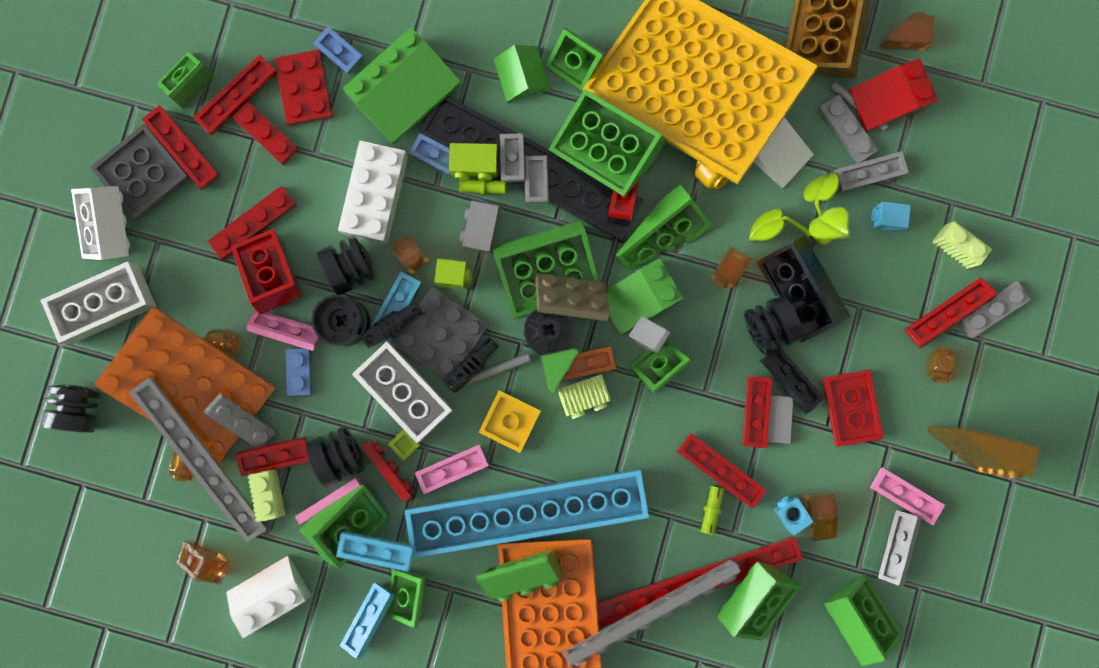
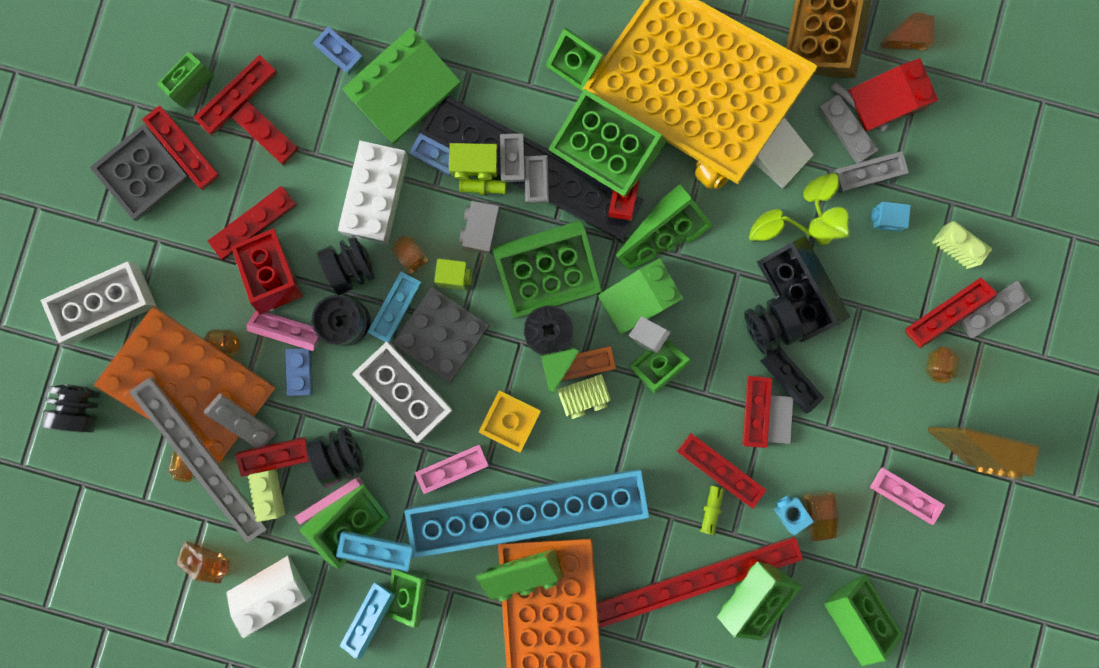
white slope [71,186,130,260] -> none
red plate [274,49,333,126] -> none
red plate [360,440,414,502] -> none
black hinge [361,300,423,348] -> none
lime tile [388,429,421,461] -> none
black hinge [444,337,499,393] -> none
light grey bar [466,353,531,386] -> none
bright green slope [493,45,550,103] -> none
dark tan plate [535,273,610,321] -> none
light grey plate [563,560,741,666] -> none
clear orange slope [710,247,752,289] -> none
red plate [822,370,884,447] -> none
plate [878,510,922,587] -> none

